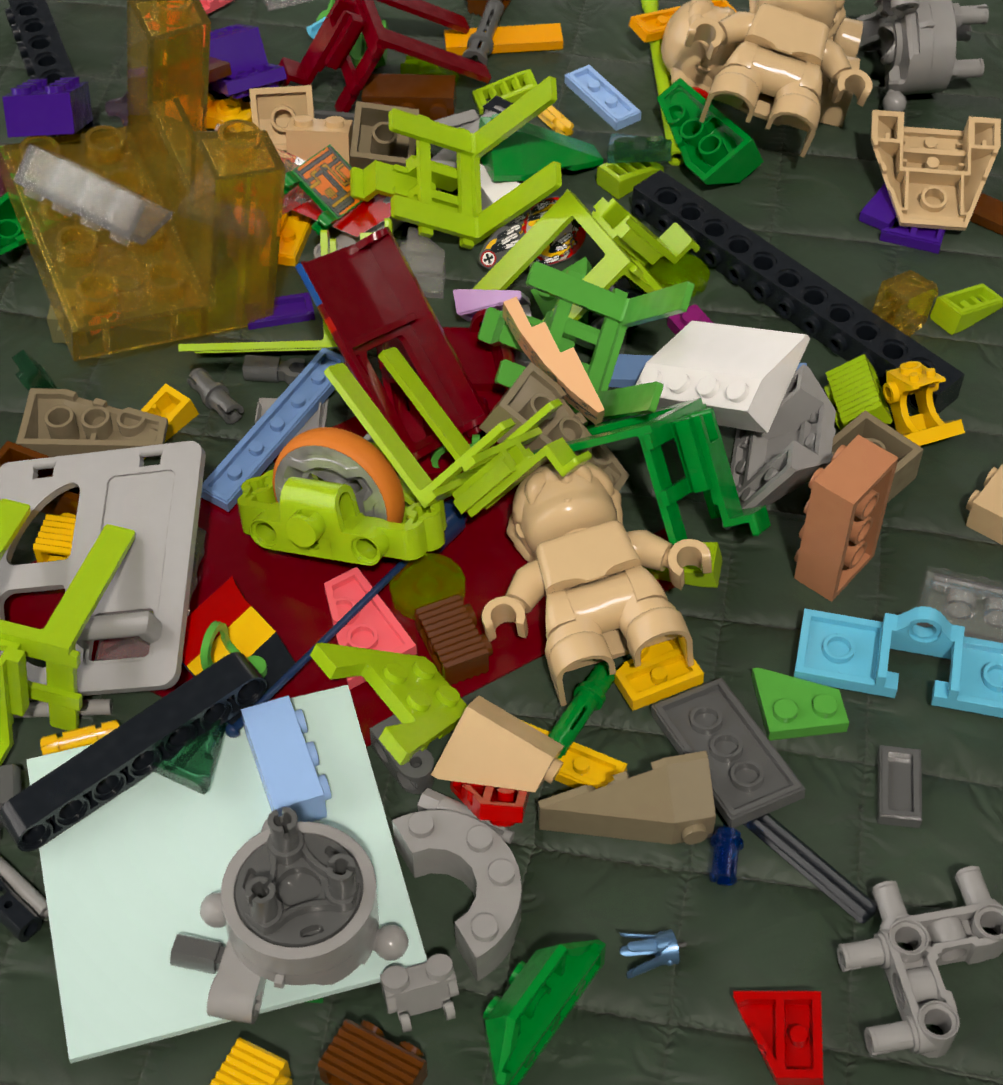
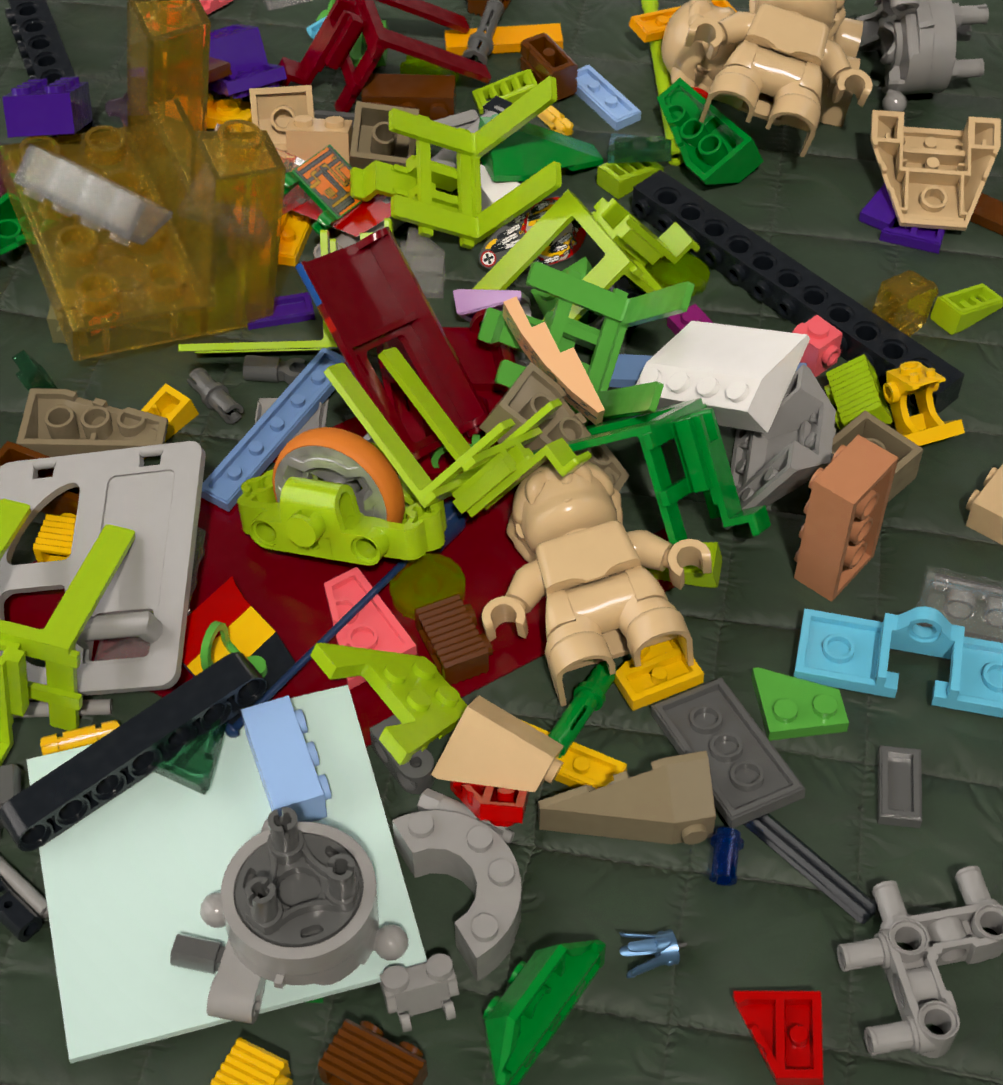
none -> reddish brown brick [521,32,578,100]
none -> coral brick [792,315,843,378]

